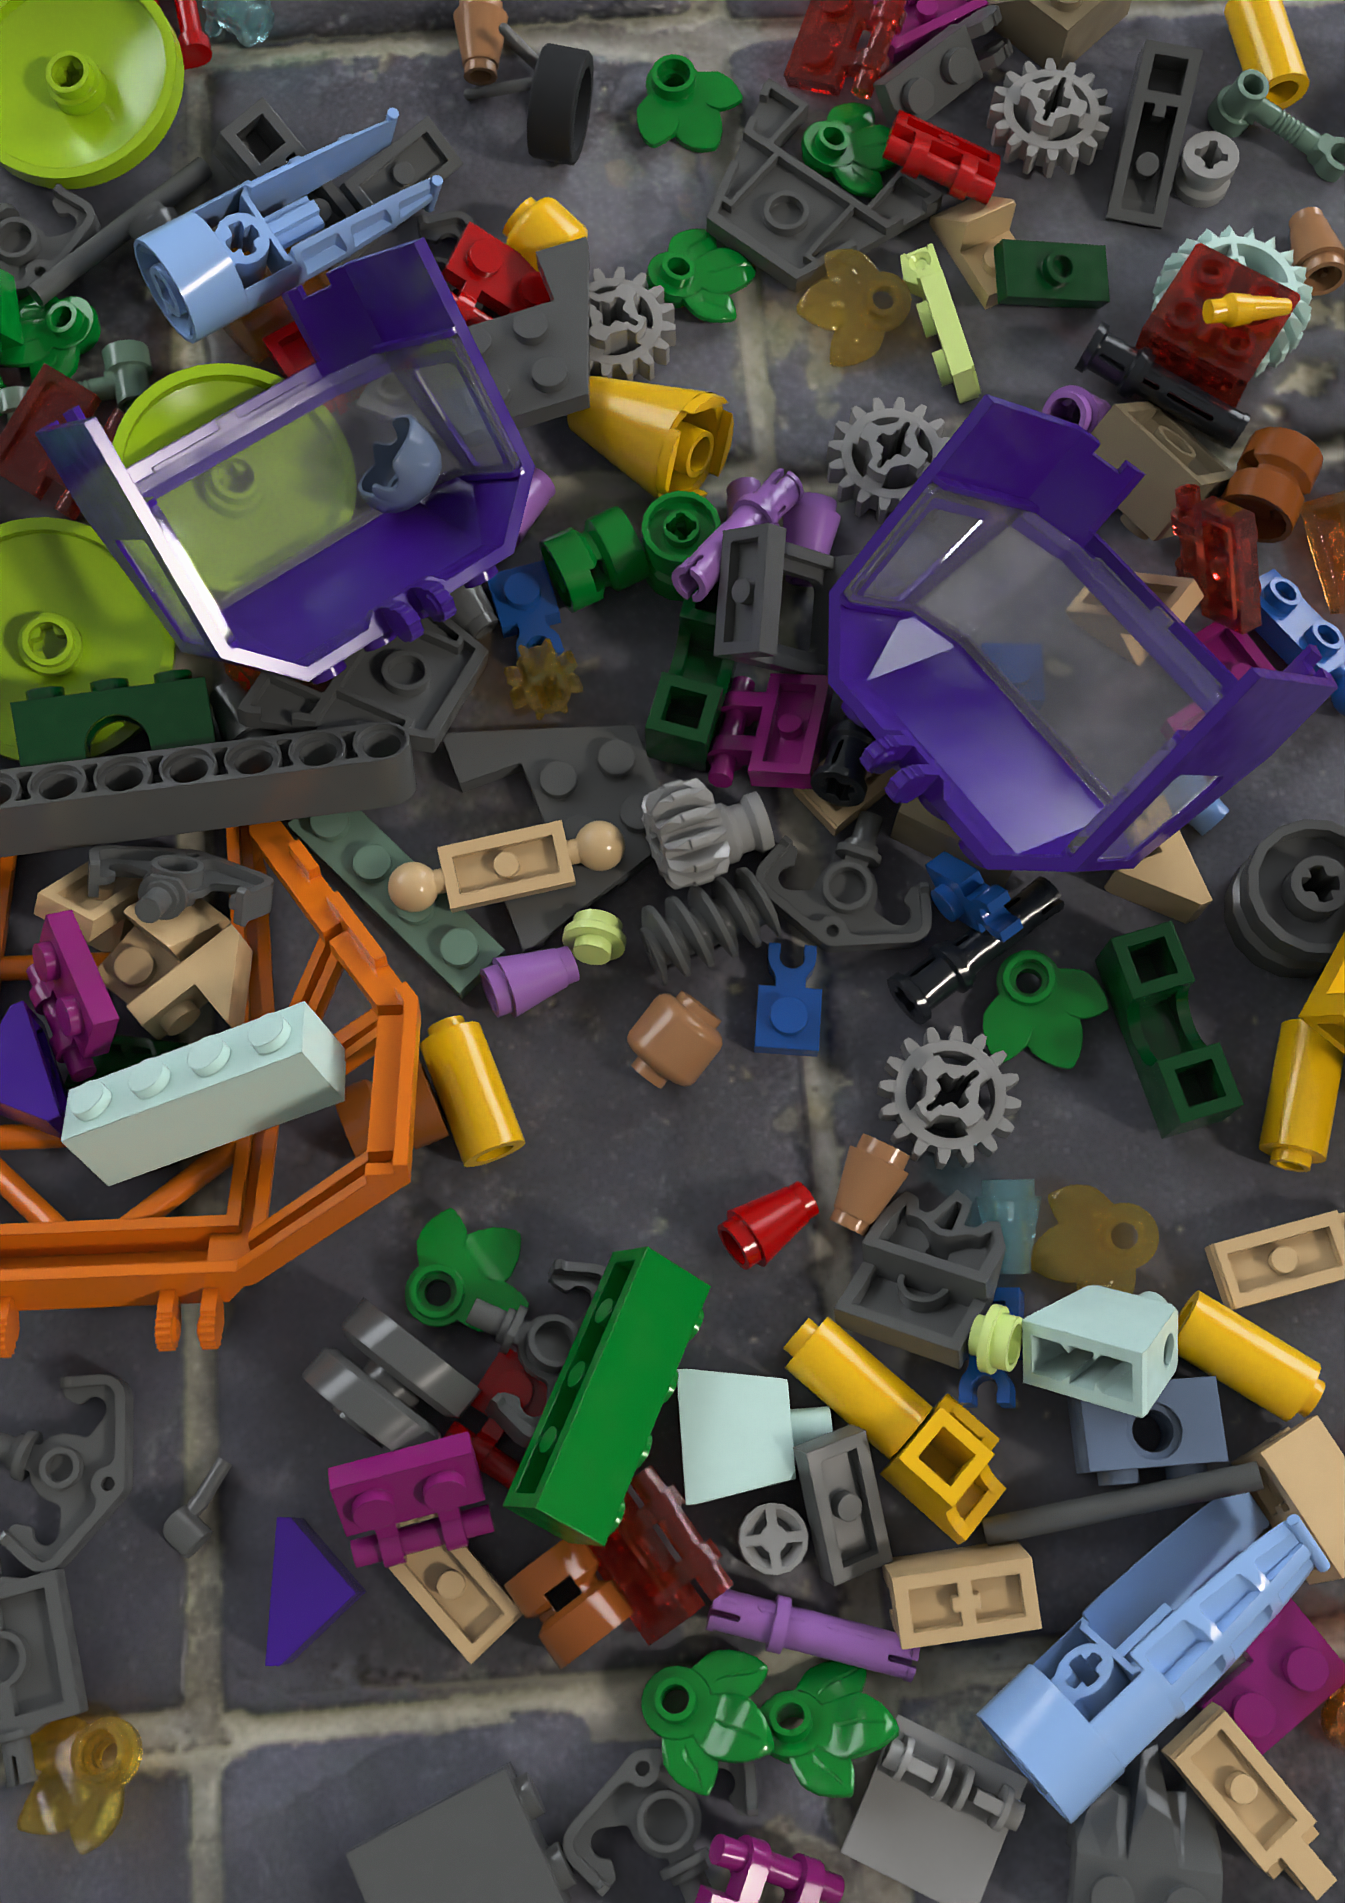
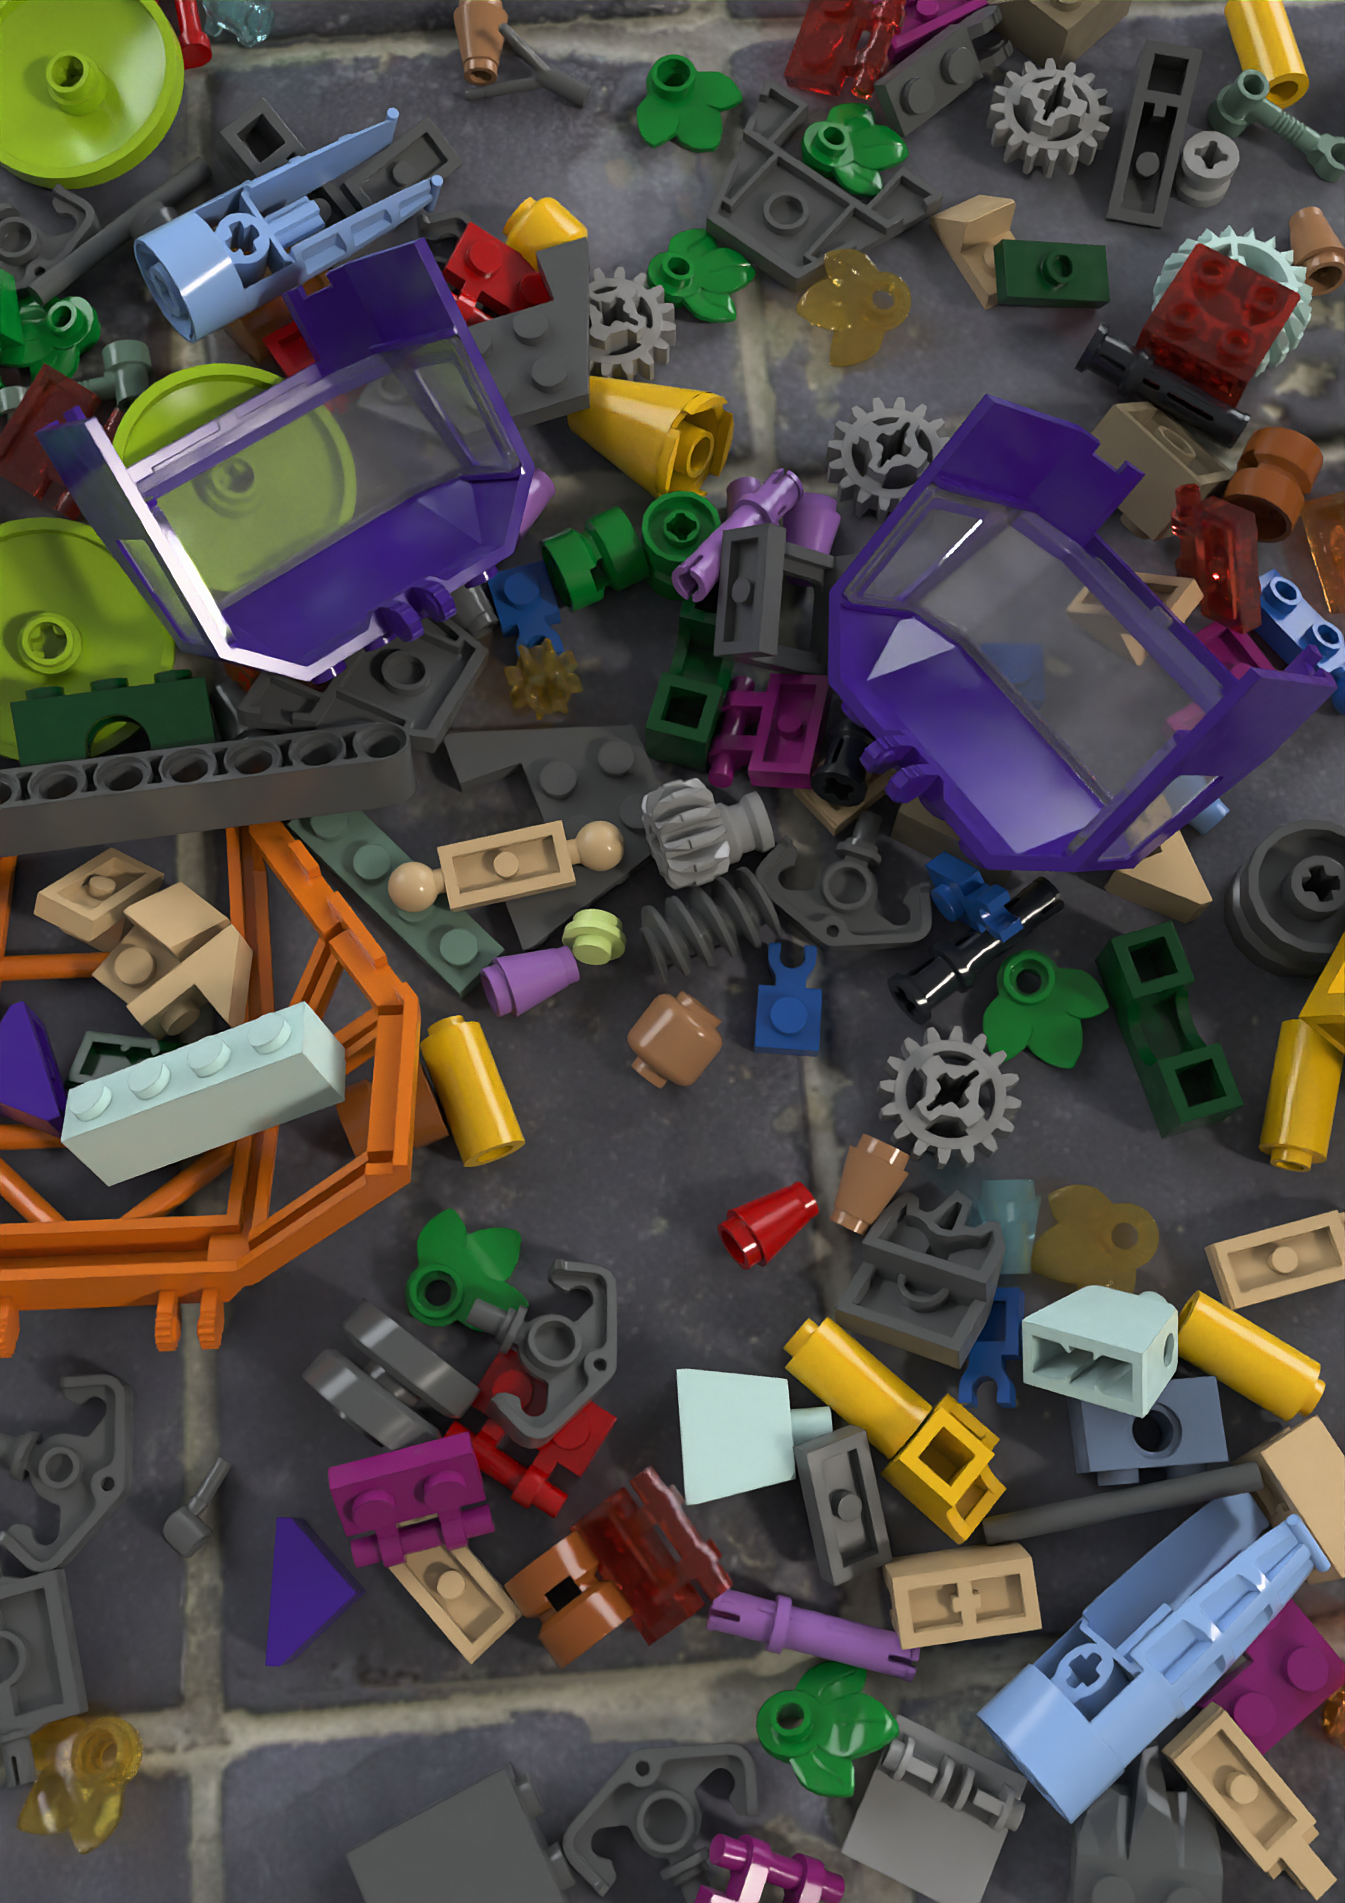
magenta plate [26,910,119,1082] -> none
dark grey piece [87,845,274,927] -> none
sand blue hair [357,414,442,513] -> none
green brick [502,1246,711,1546] -> none
black tyre [527,43,594,165] -> none
green plate [641,1649,775,1796] -> none
light grey wheel [737,1503,808,1575] -> none
red plate [882,109,1001,205] -> none
yellowish green hinge [900,243,981,404] -> none
yellowish green plate [968,1304,1023,1375] -> none
medium lavender cone [1042,385,1111,433] -> none
yellow piece [1202,293,1292,328] -> none

